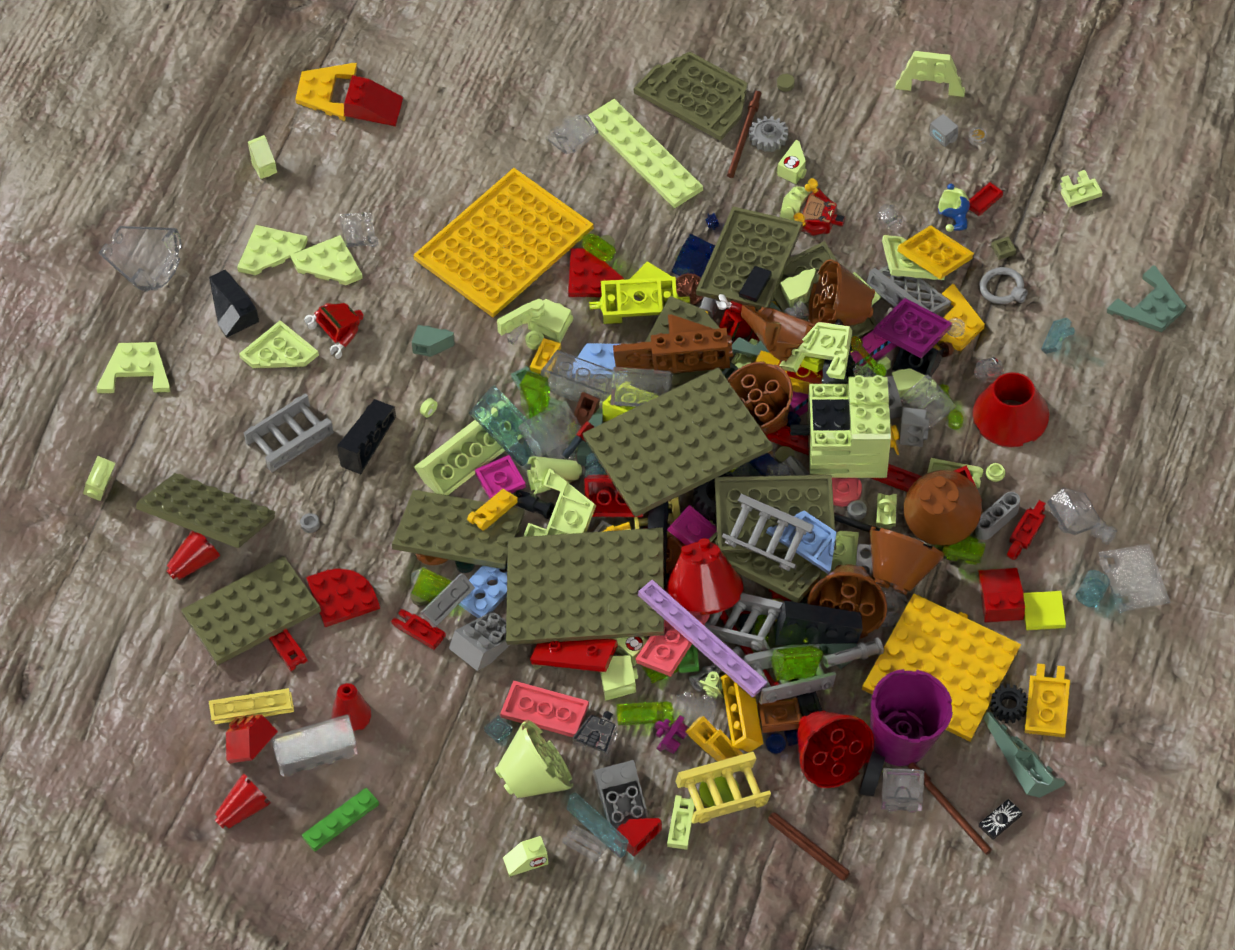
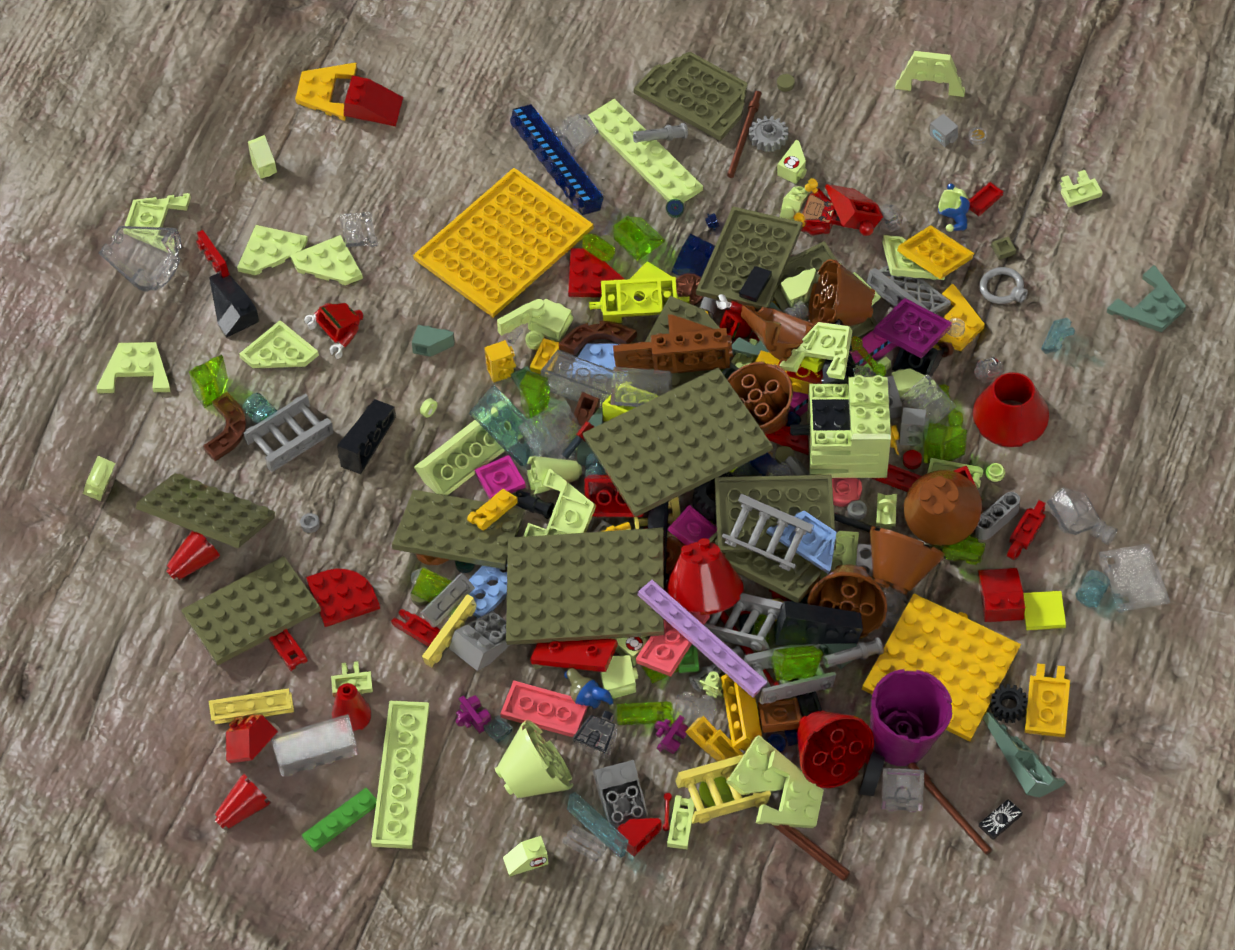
none -> yellowish green wing [124,193,191,254]
none -> clear neon green slope [189,354,228,408]
none -> red plate [196,230,229,278]
none -> copper plate [203,392,246,461]
none -> clear light blue wheel [243,393,277,424]
none -> yellowish green hinge [331,661,373,697]
none -> yellowish green plate [371,701,430,849]
none -> light yellow plate [422,594,477,668]
none -> magenta hips [455,695,491,734]
none -> yellow brick [484,340,516,383]
none -> clear blue brick [510,104,604,215]
none -> copper plate [559,321,637,355]
none -> blue piece [564,668,617,709]
none -> clear neon green slope [613,216,665,261]
none -> light grey pin [633,123,688,143]
none -> red hinge [662,793,672,831]
none -> tile [666,199,684,218]
none -> yellowish green plate [726,735,801,795]
none -> yellowish green wing [756,750,824,828]
none -> red slope [825,184,883,236]
none -> red tile [903,450,922,469]
none -> clear neon green slope [923,423,968,463]

